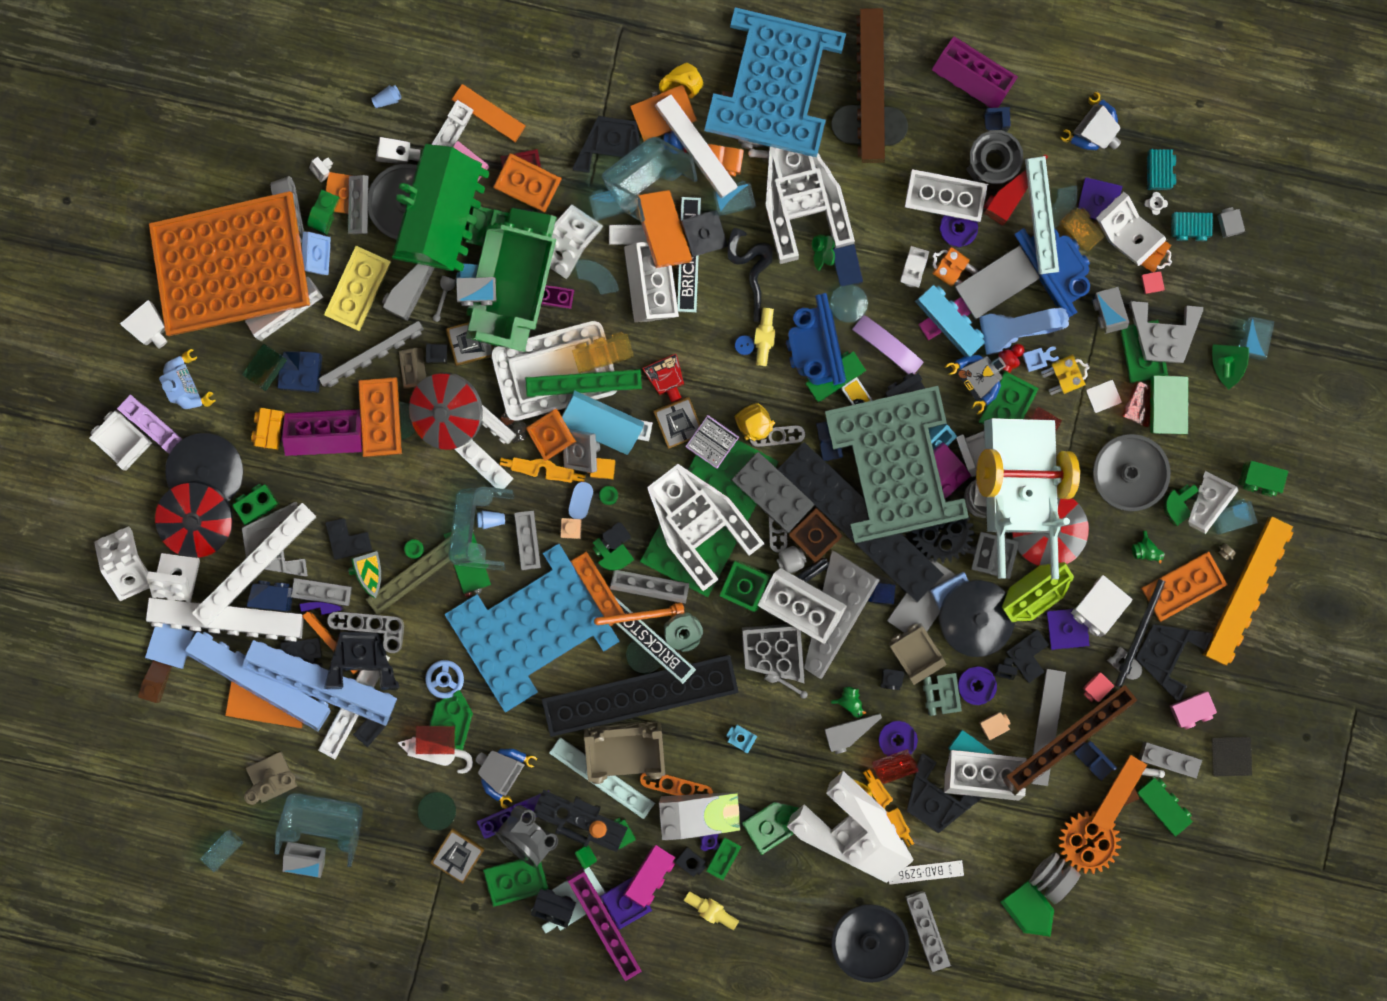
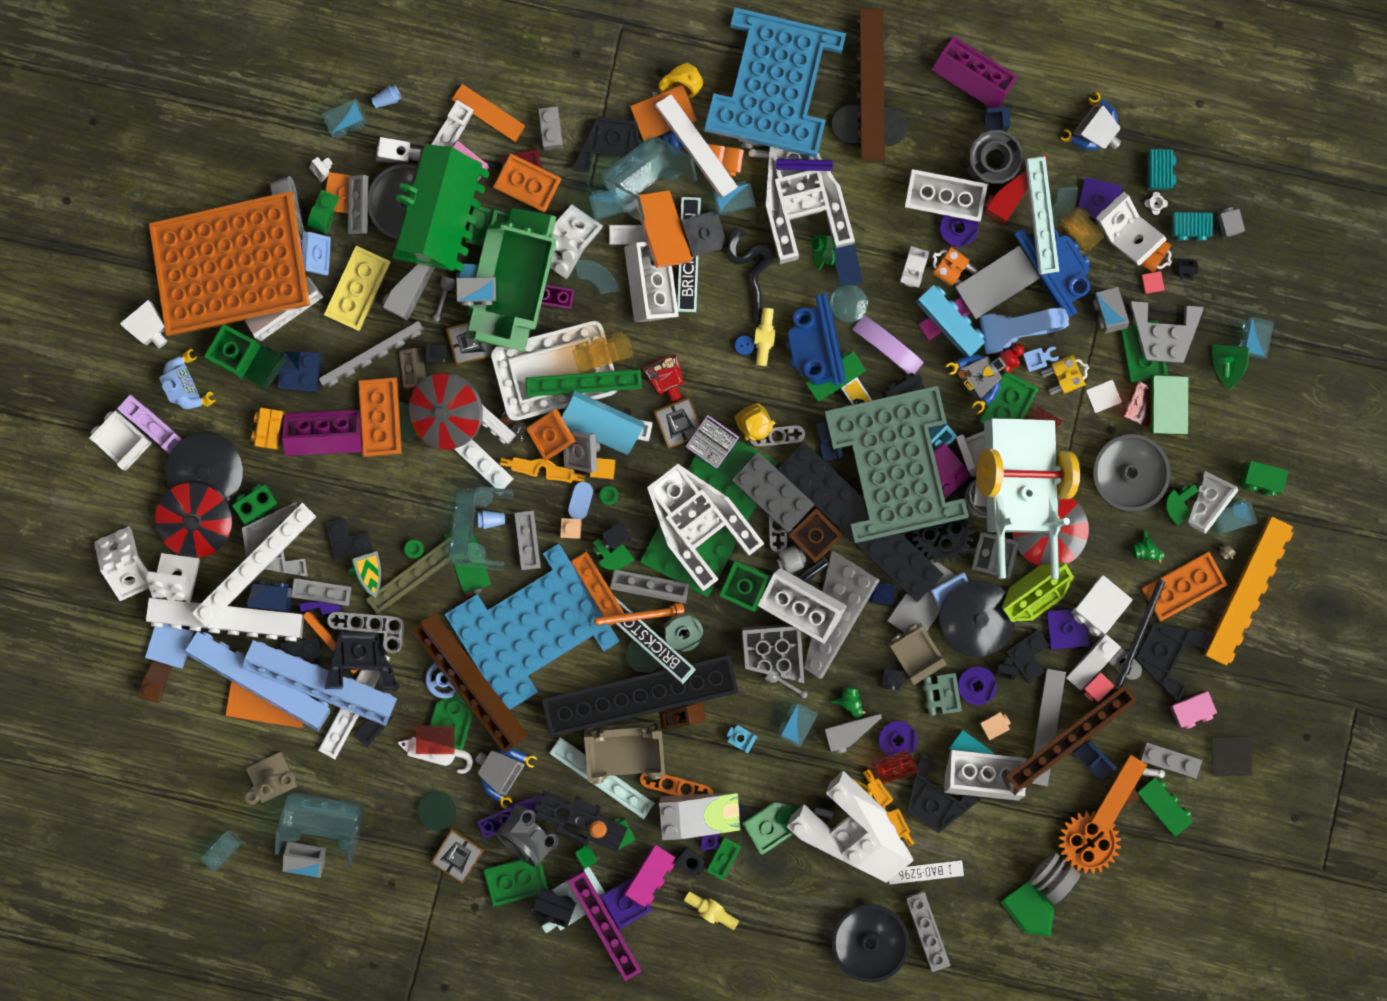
none -> green brick [204,324,260,380]
none -> clear light blue brick [322,99,368,138]
none -> reddish brown brick [411,614,528,754]
none -> light grey brick [539,107,563,150]
none -> reddish brown slope [660,703,706,730]
none -> dark purple axle [776,159,833,171]
none -> clear light blue brick [778,702,818,747]
none -> black tile [814,797,835,822]
none -> white slope [1066,634,1121,691]
none -> black tile [1176,258,1199,281]

